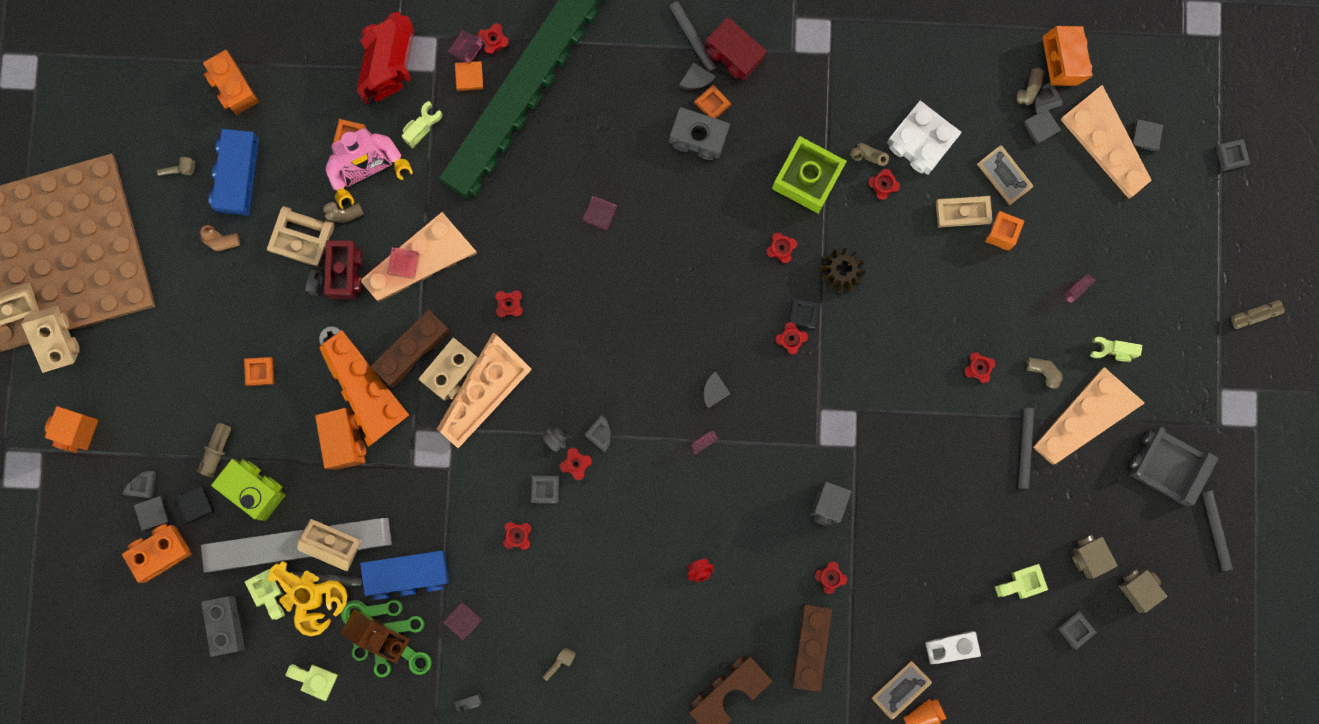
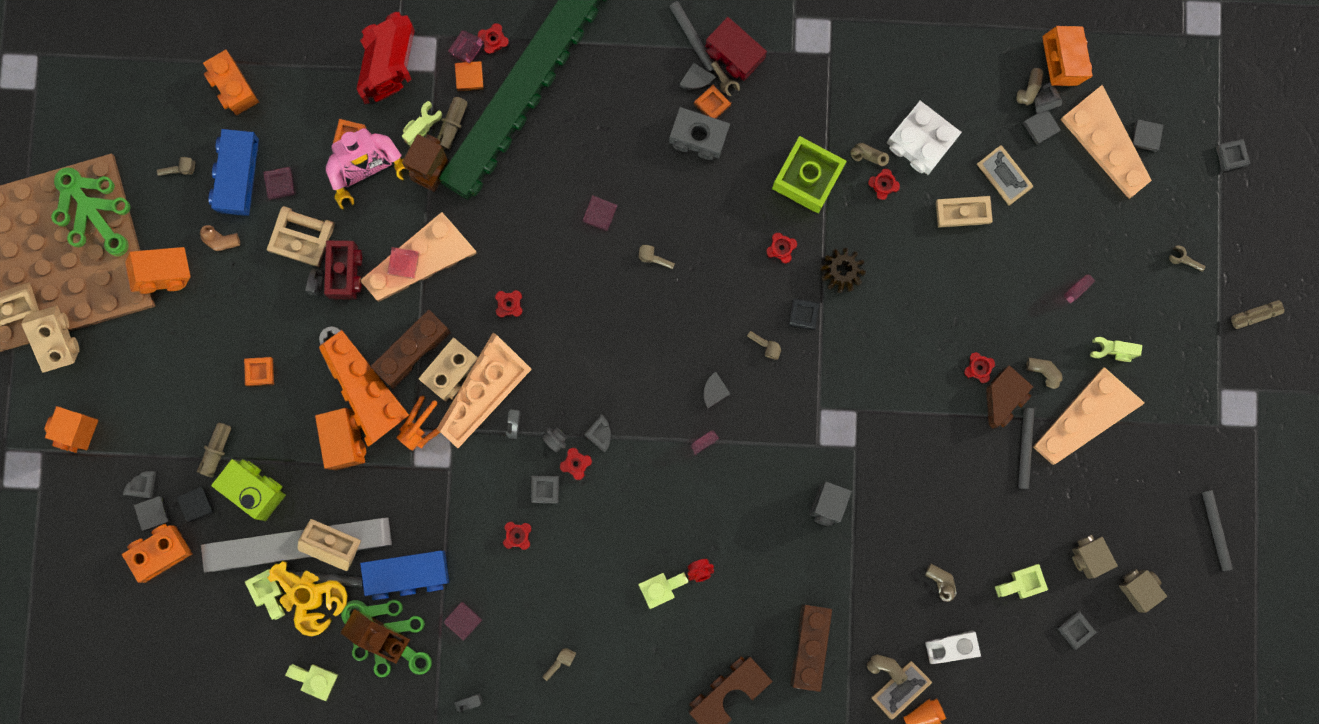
dark grey brick [201,596,245,657] -> none
dark tan arm [323,202,364,223] -> none
red plate [776,322,808,354] -> none
red plate [815,562,847,594] -> none
orange panel [985,211,1024,251] -> none
dark grey panel [1129,426,1219,506] -> none
none -> bright green plant [51,167,130,256]
none -> orange brick [125,247,190,294]
none -> clear pink tile [263,167,296,199]
none -> orange plant [397,395,441,451]
none -> reddish brown arch [402,134,449,192]
none -> dark tan axle [437,97,468,150]
none -> dark grey tile [506,409,521,440]
none -> dark tan hand [639,245,675,269]
none -> yellowish green plate [639,572,689,609]
none -> dark tan hand [711,60,740,96]
none -> dark tan hand [747,331,781,360]
none -> dark tan arm [867,654,908,685]
none -> dark tan arm [925,563,956,602]
none -> reddish brown slope [986,365,1033,429]
none -> dark tan hand [1169,245,1205,272]

